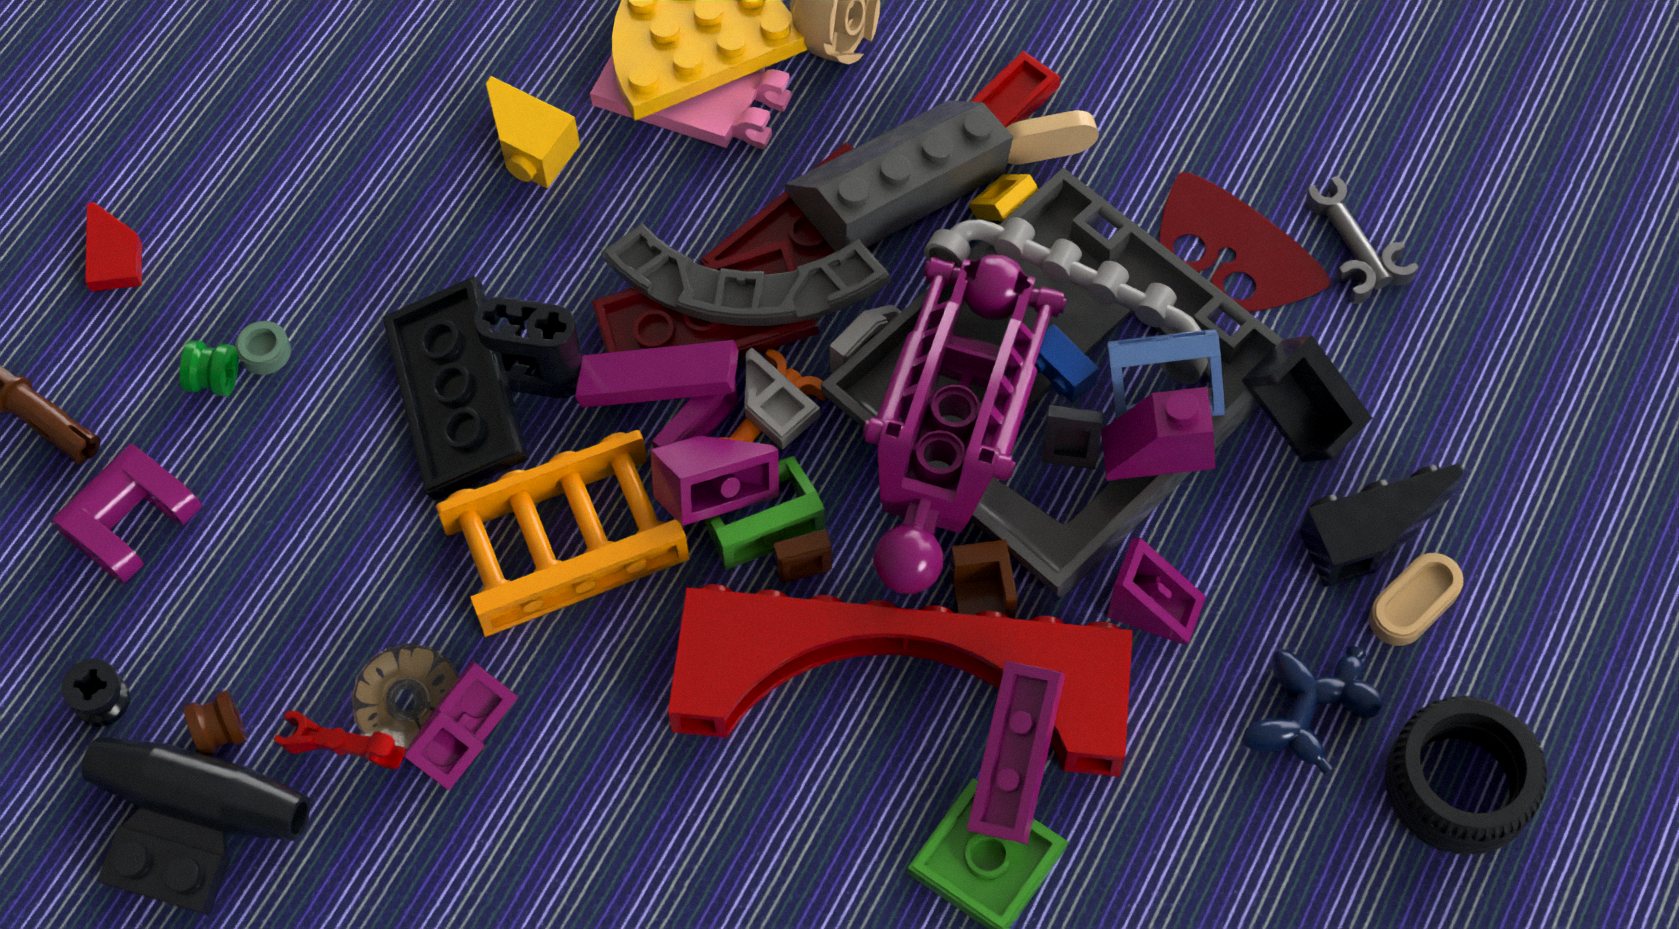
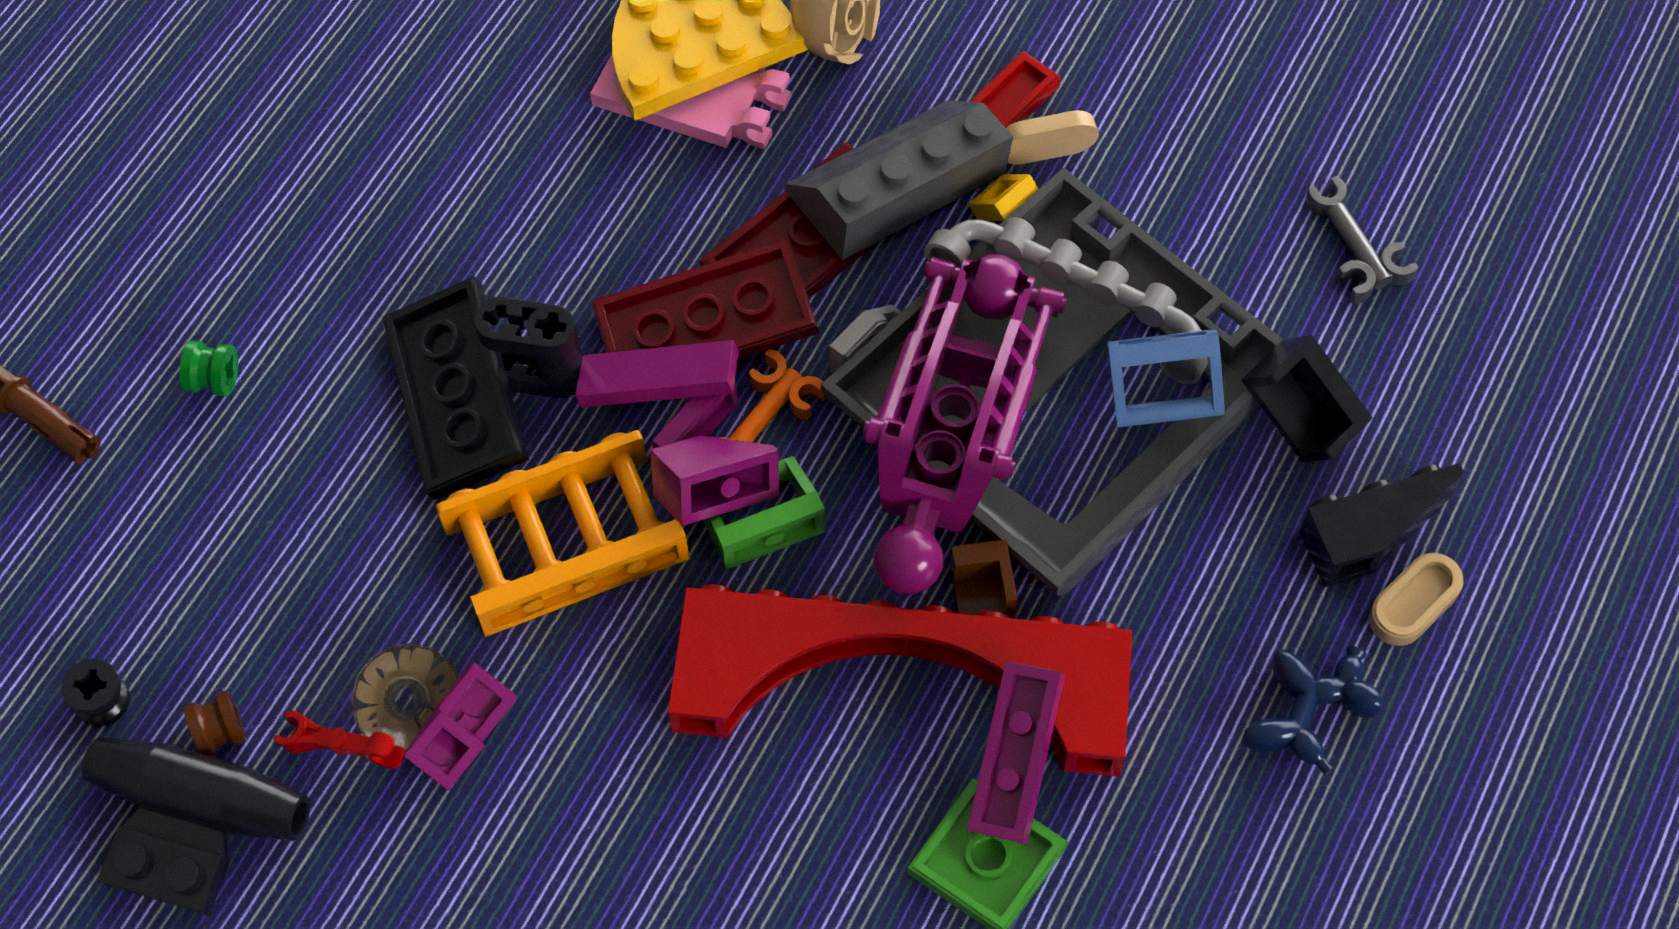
magenta connector [50,444,202,584] -> none
red tile [86,202,142,292] -> none
sand green tile [235,321,291,375] -> none
yellow slope [486,76,580,189] -> none
dark grey tile [601,223,891,326] -> none
light grey tile [745,347,820,450] -> none
reddish brown tile [773,529,832,583] -> none
blue piece [1035,324,1099,403] -> none
black tile [1042,405,1103,469] -> none
magenta slope [1101,387,1215,481] -> none
magenta slope [1107,538,1206,644] -> none
dark red piece [1160,172,1331,312] -> none
black tyre [1385,696,1547,855] -> none

